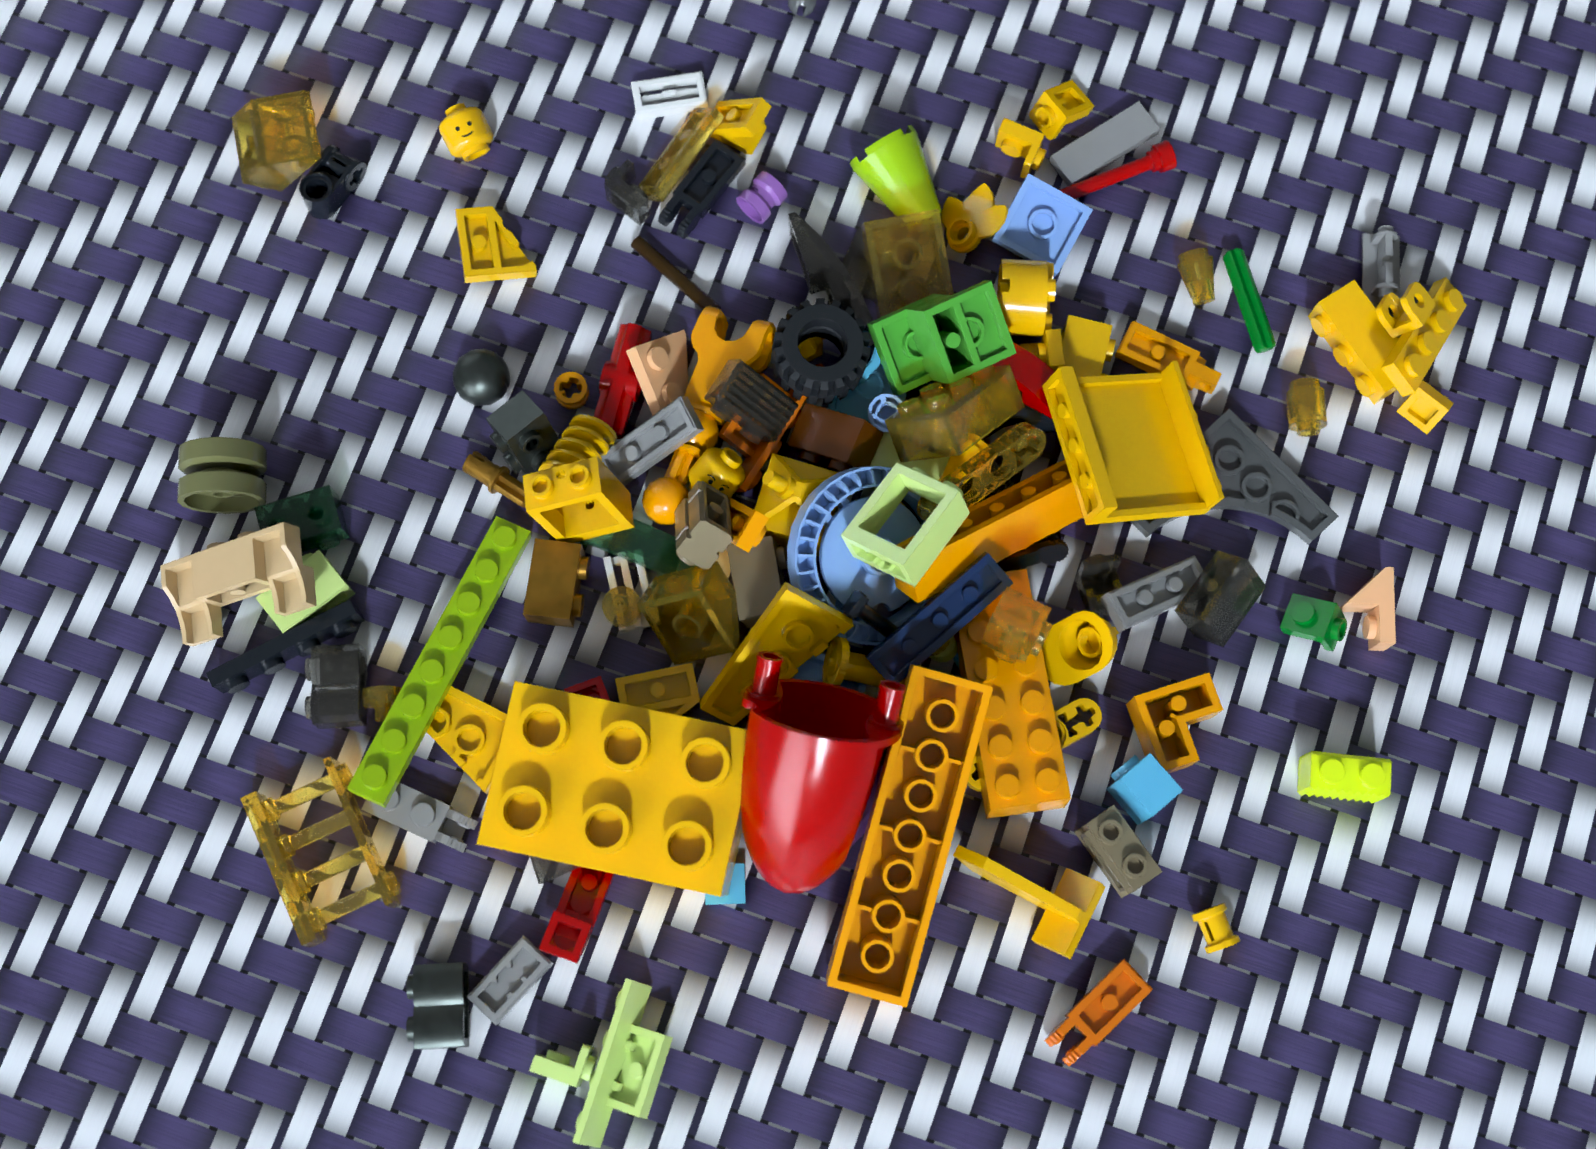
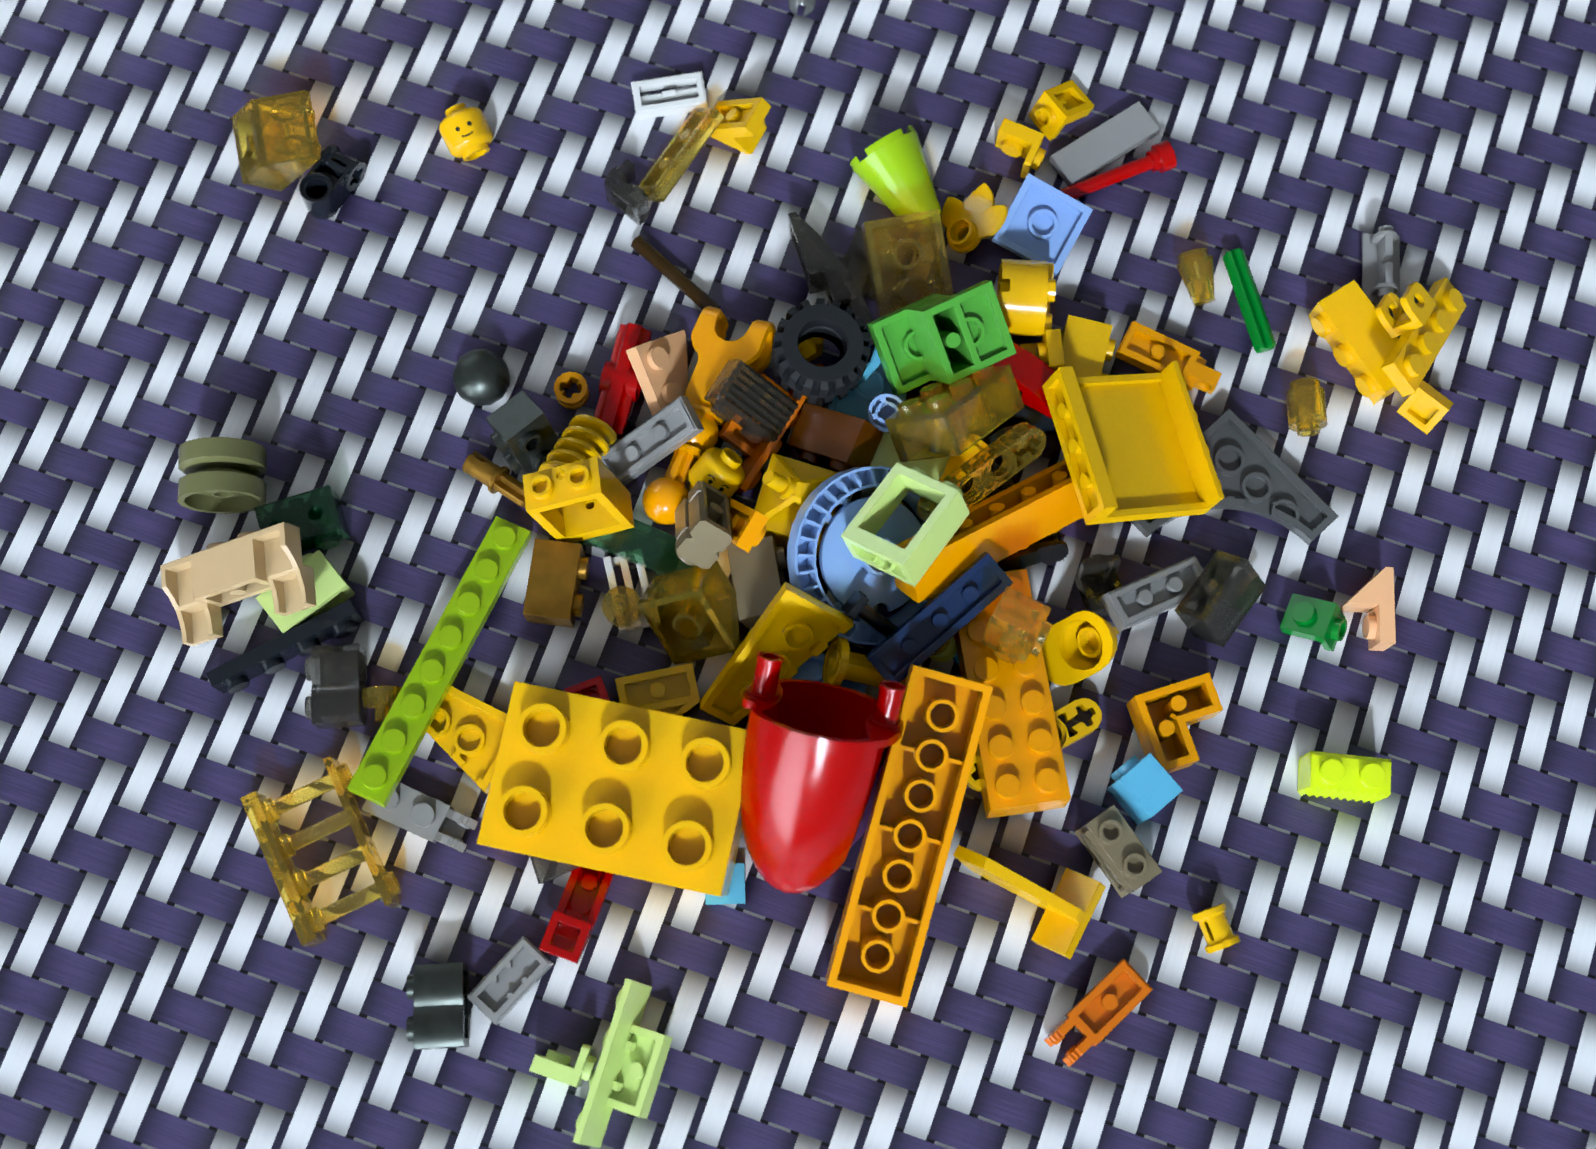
yellow wing [455,206,537,283] -> none
black hinge [658,139,746,239] -> none
medium lavender wheel [736,171,788,224] -> none

